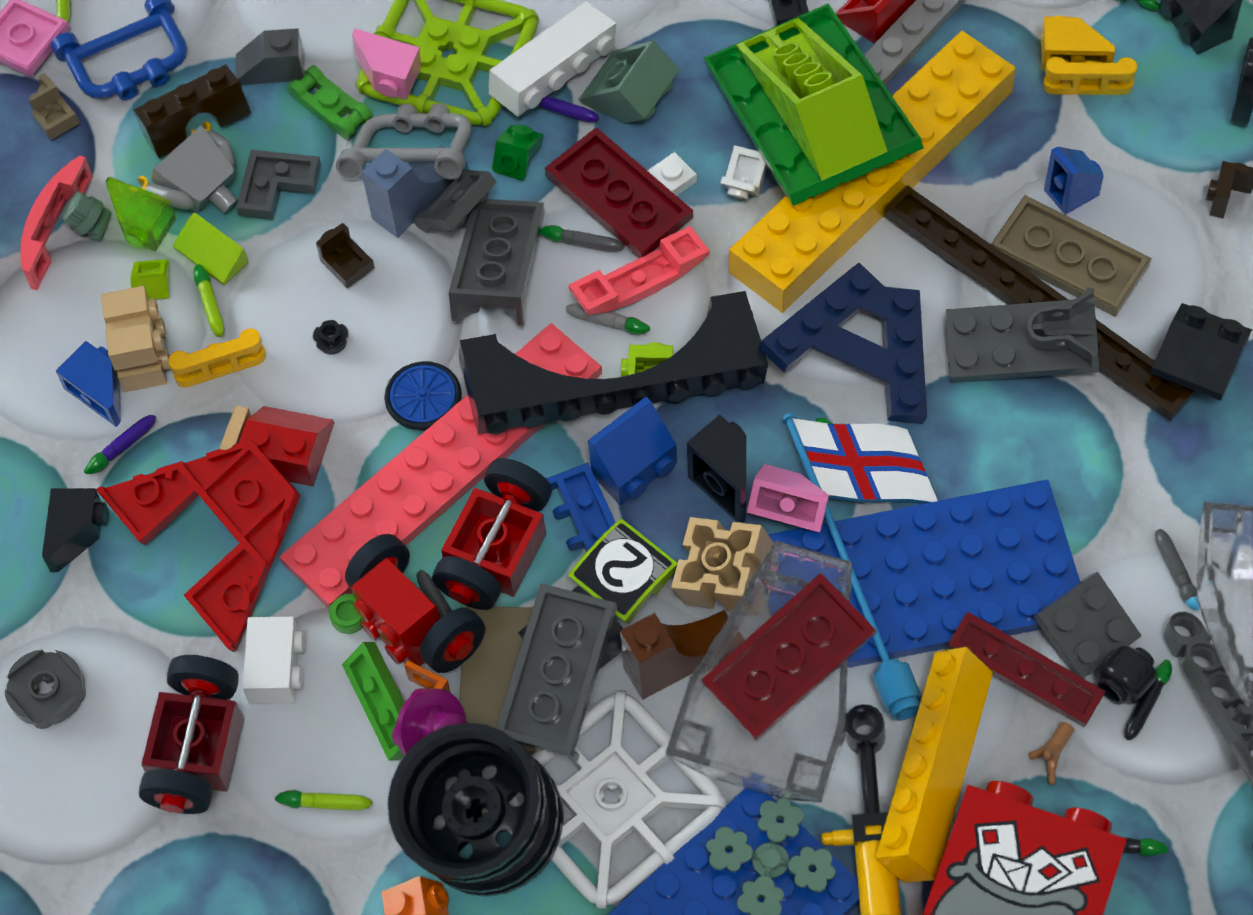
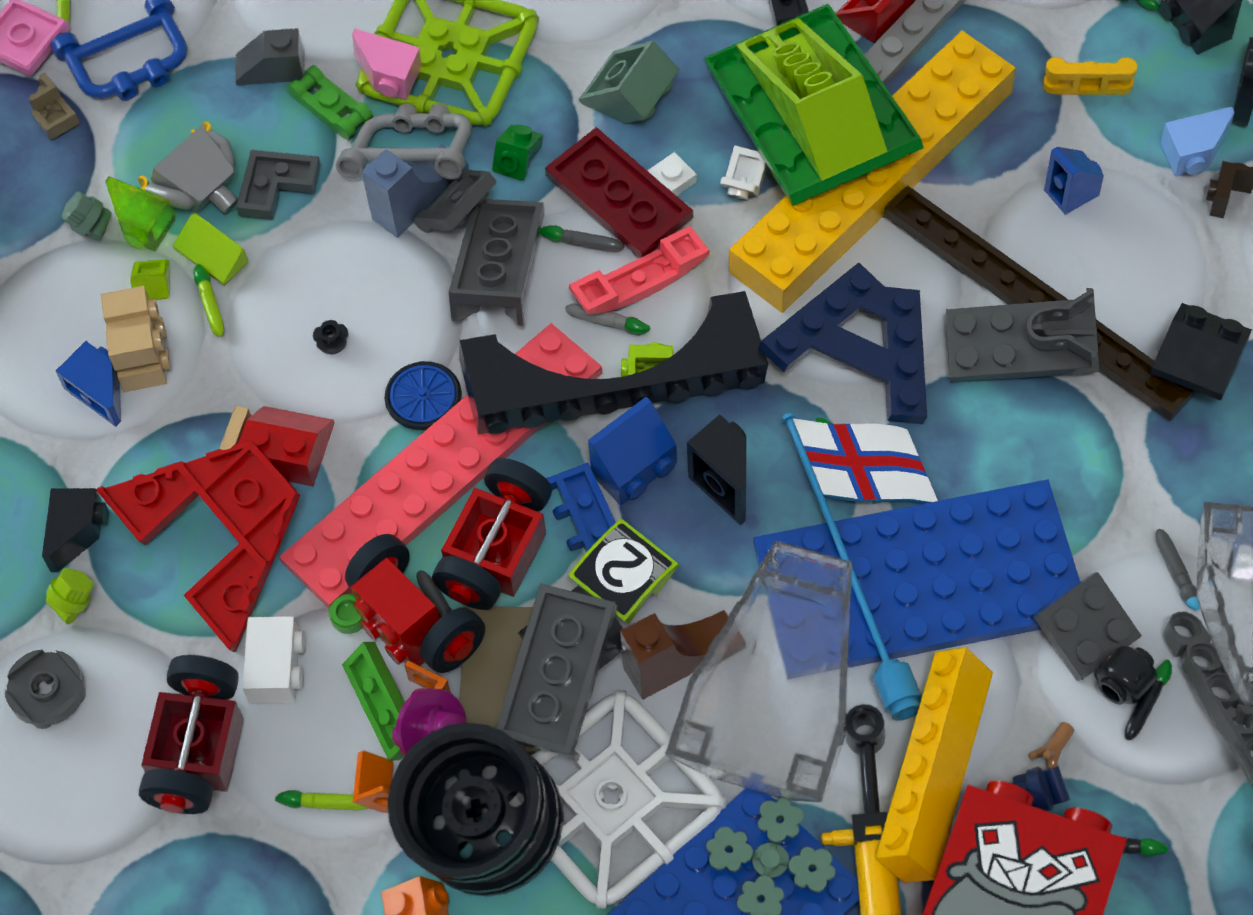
coral slope [20,156,93,290] -> none
dark purple piece [84,415,156,474] -> none
dark brown arch [133,65,251,158] -> none
yellow plate [168,328,266,388] -> none
dark brown bracket [316,223,375,288] -> none
white brick [489,1,616,116] -> none
dark purple piece [536,96,599,123] -> none
tan brick [671,517,774,614] -> none
dark red plate [701,573,876,742] -> none
bright pink slope [747,464,829,533] -> none
dark red plate [947,611,1106,727] -> none
dark tan tile [991,195,1152,317] -> none
yellow slope [1041,15,1115,71] -> none
none -> lime piece [45,568,94,624]
none -> orange bracket [353,750,394,813]
none -> dark blue piece [1013,766,1070,812]
none -> light blue slope [1160,107,1235,177]

